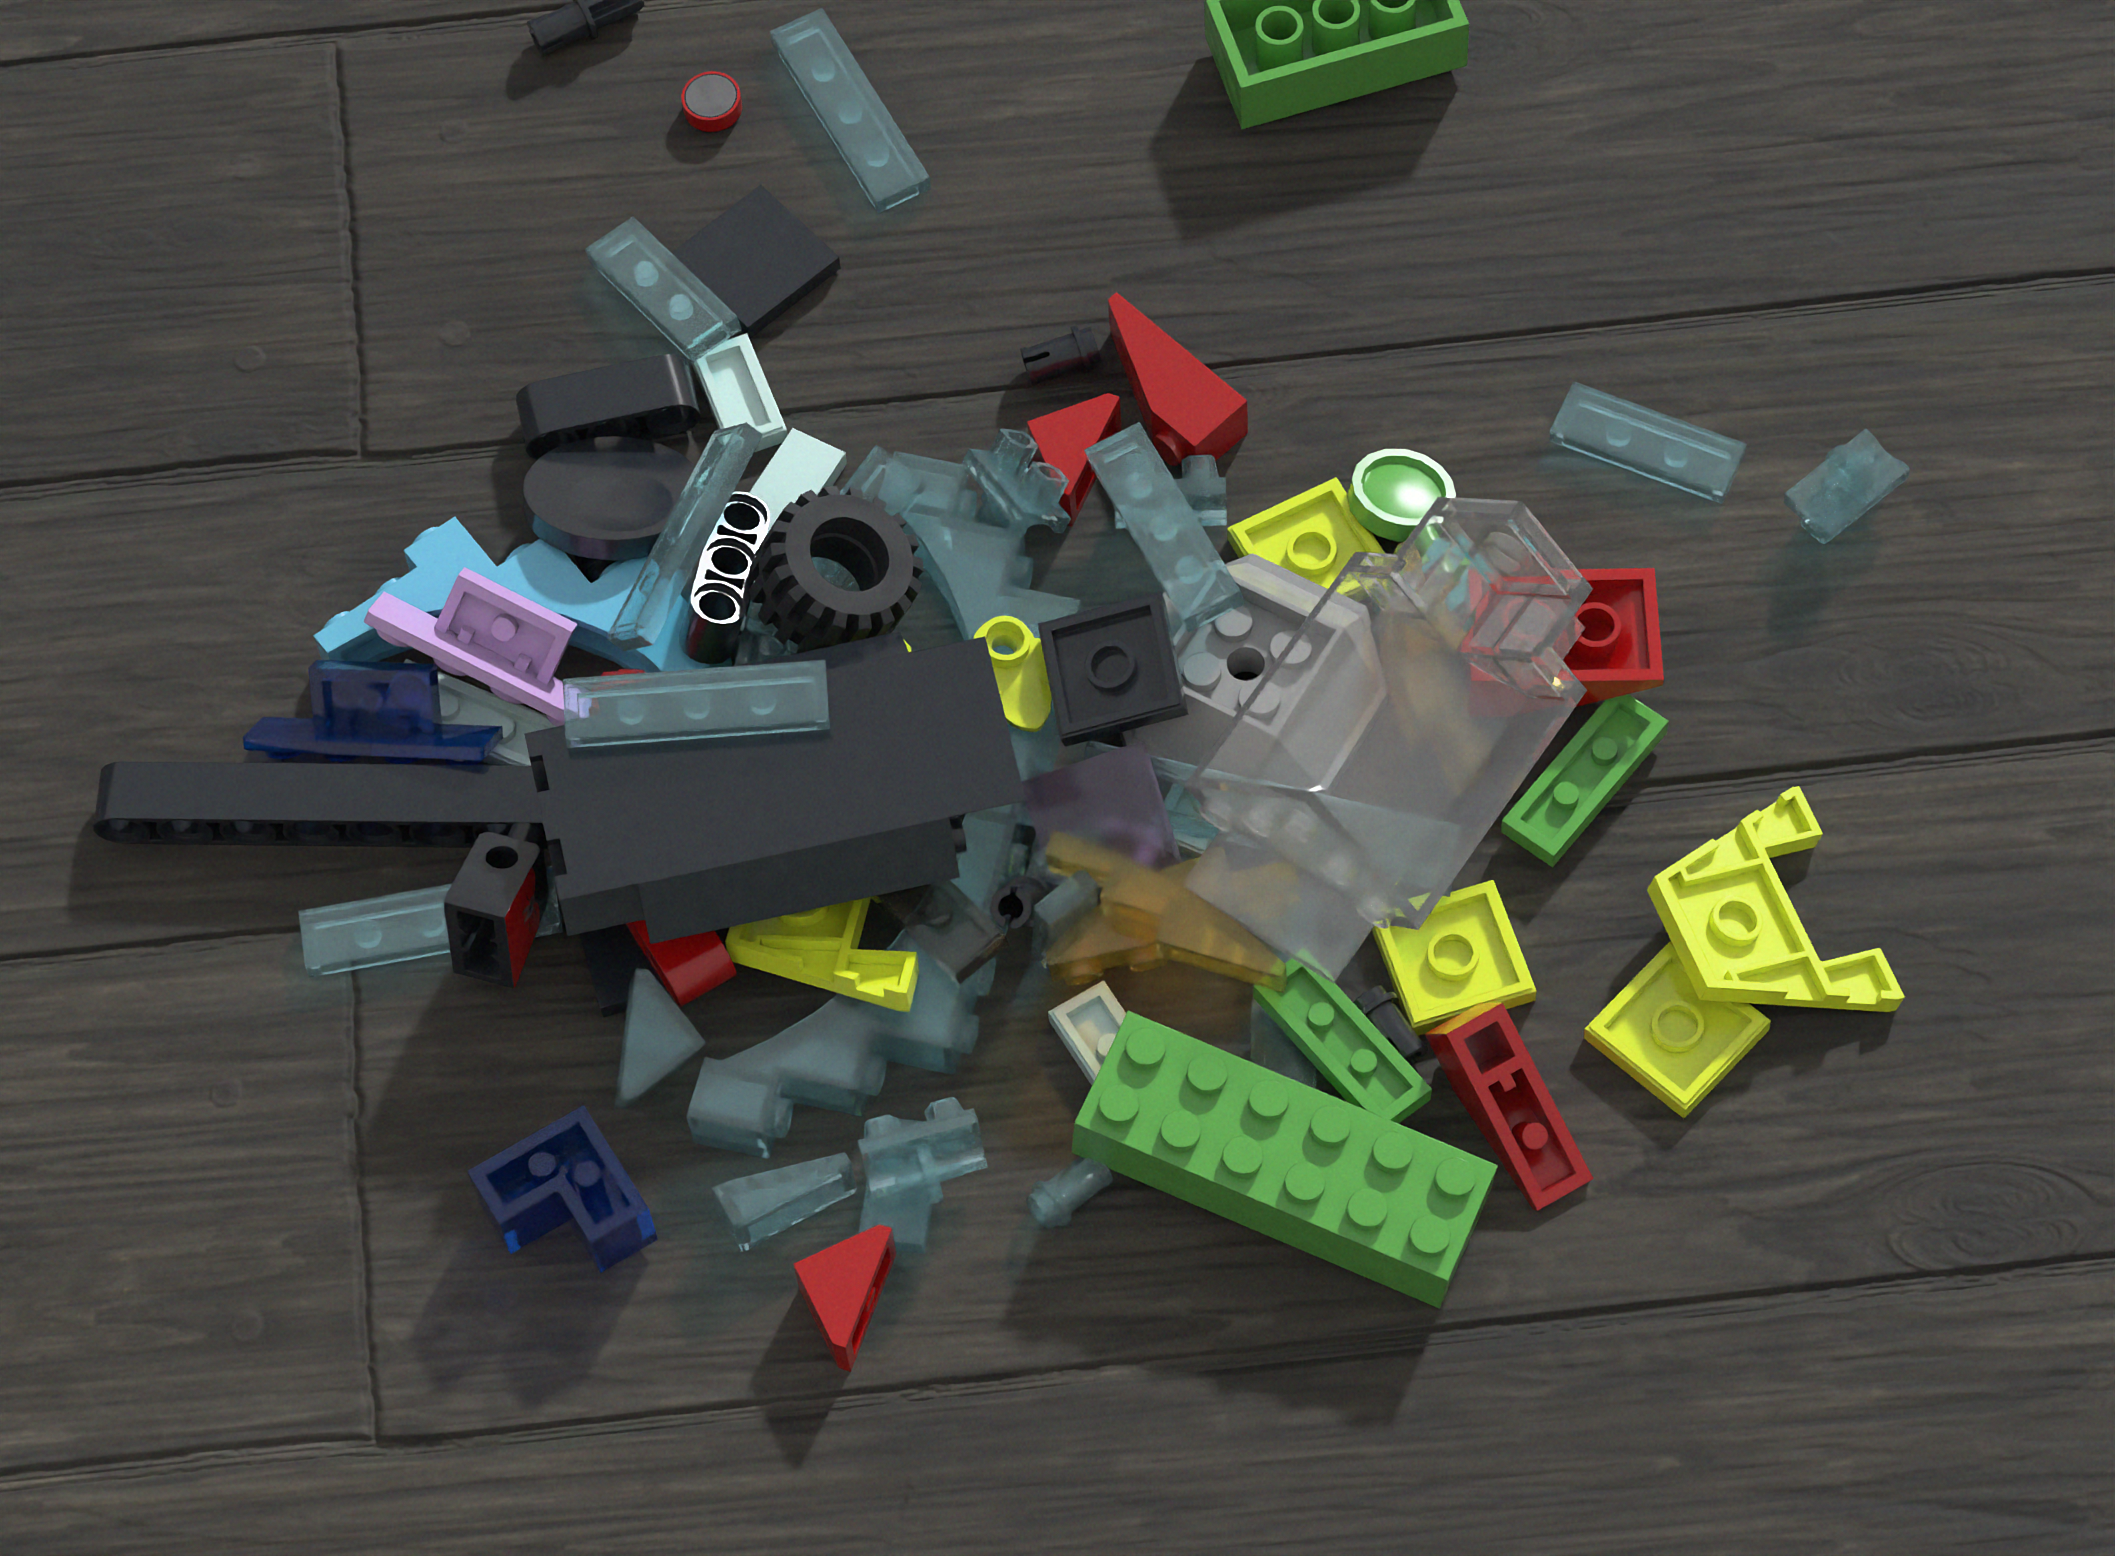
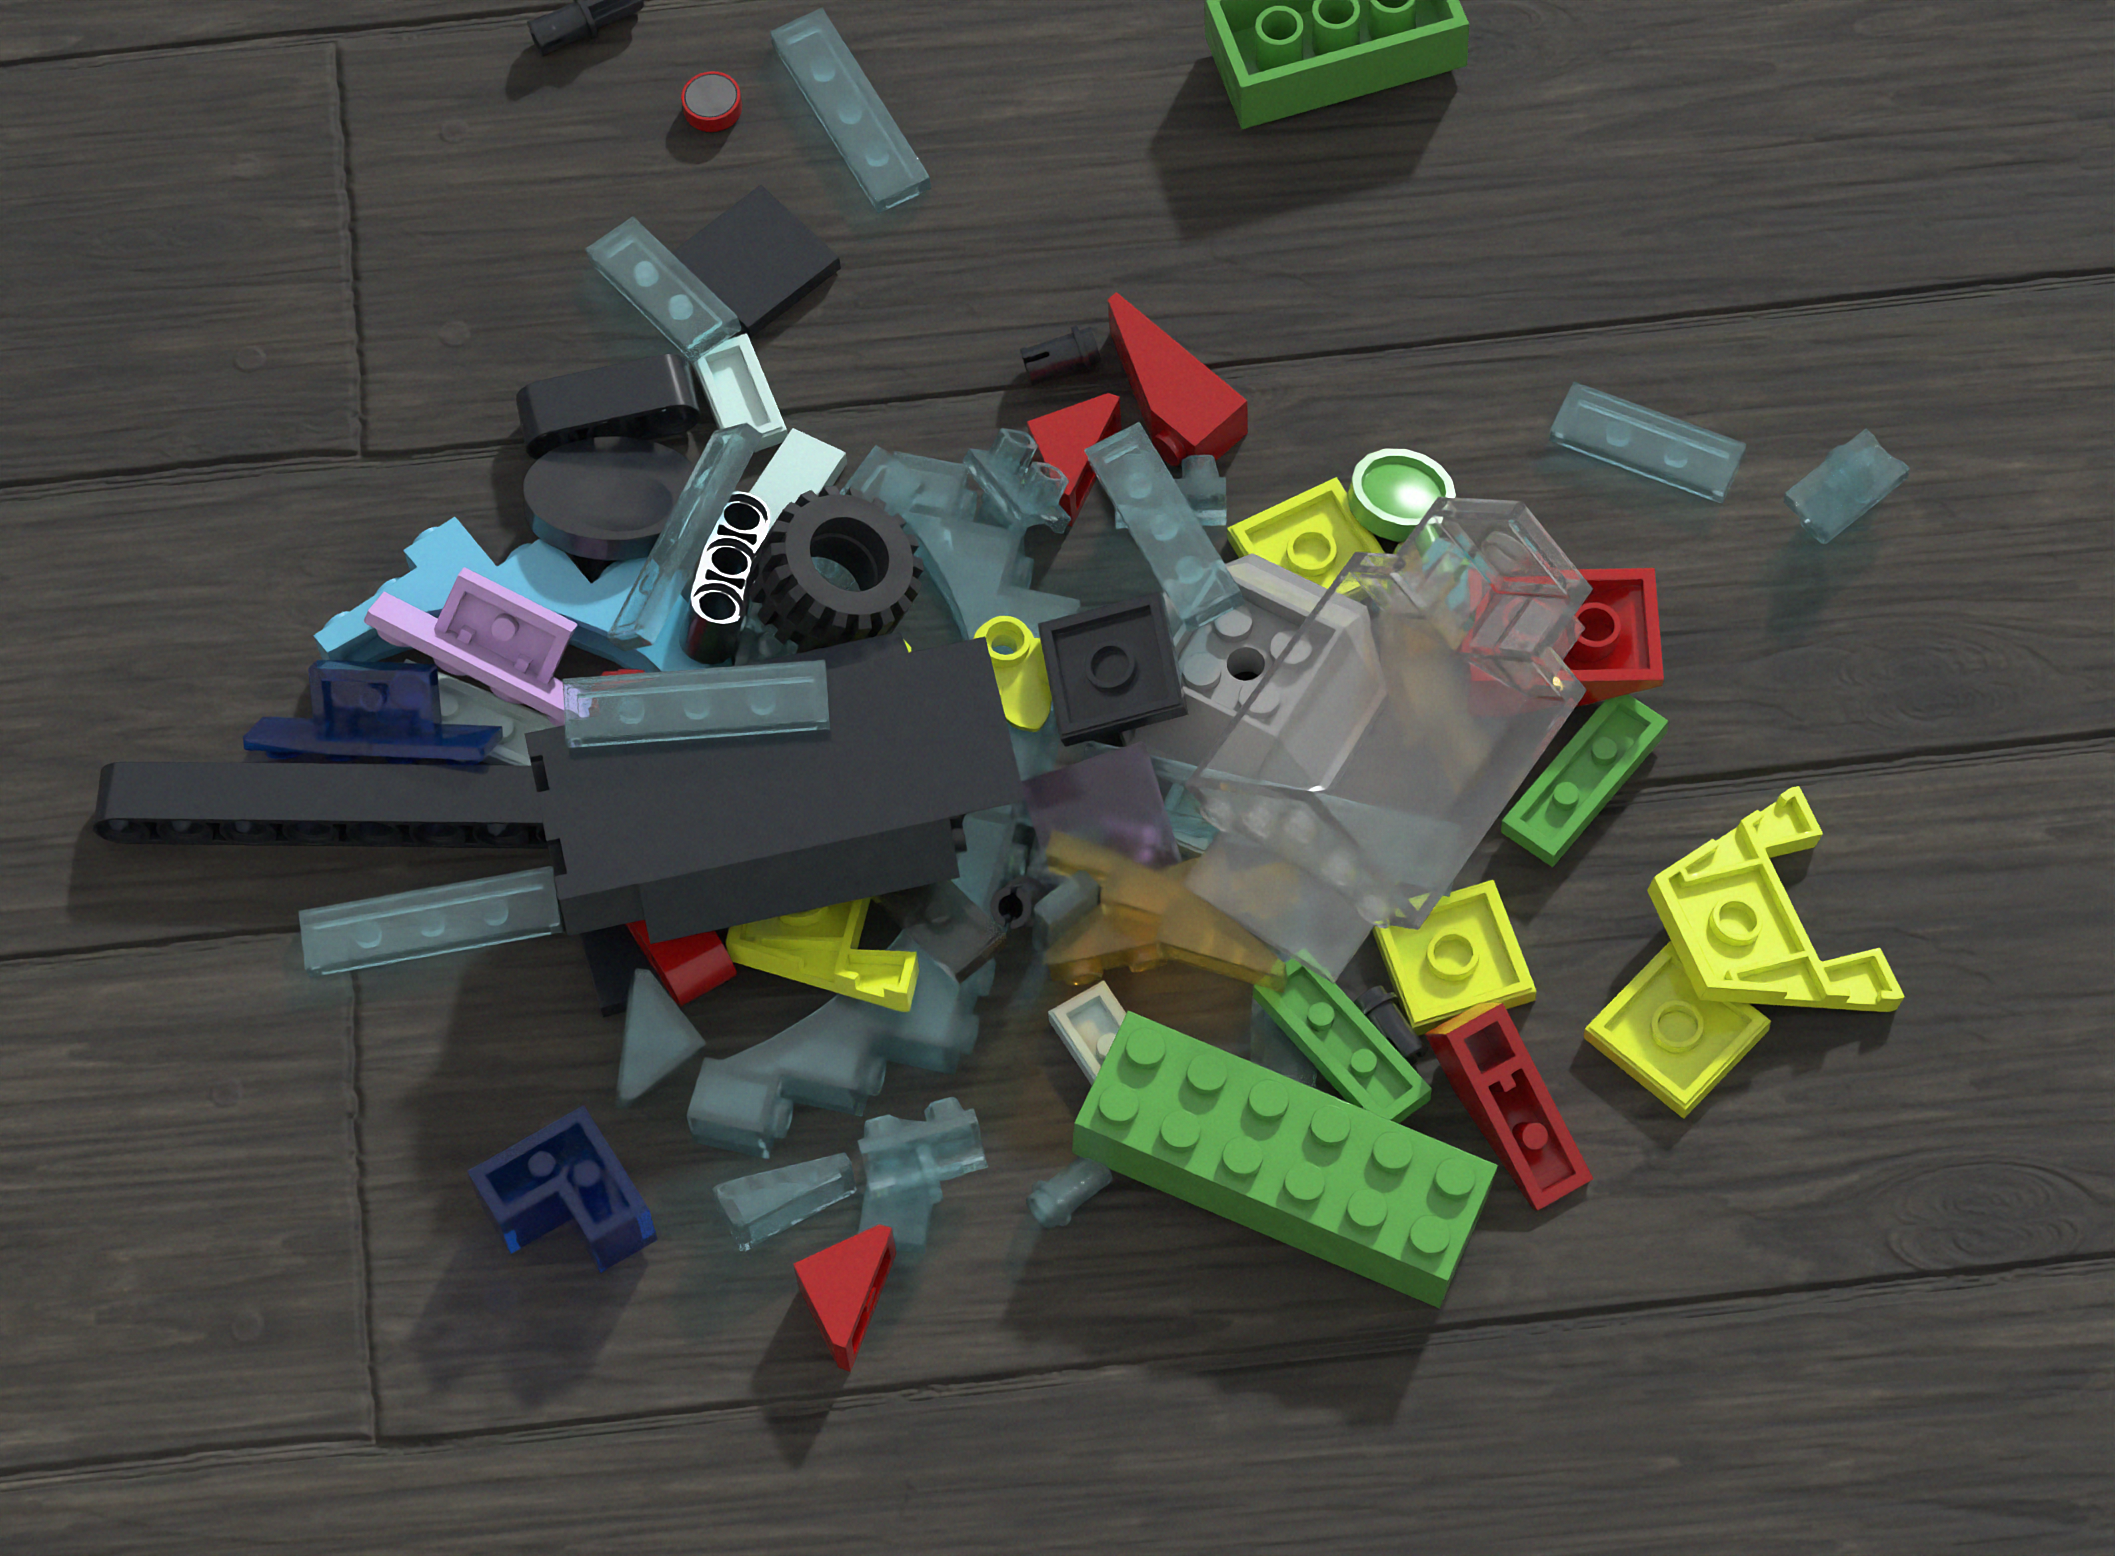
black torso [443,822,549,988] -> none

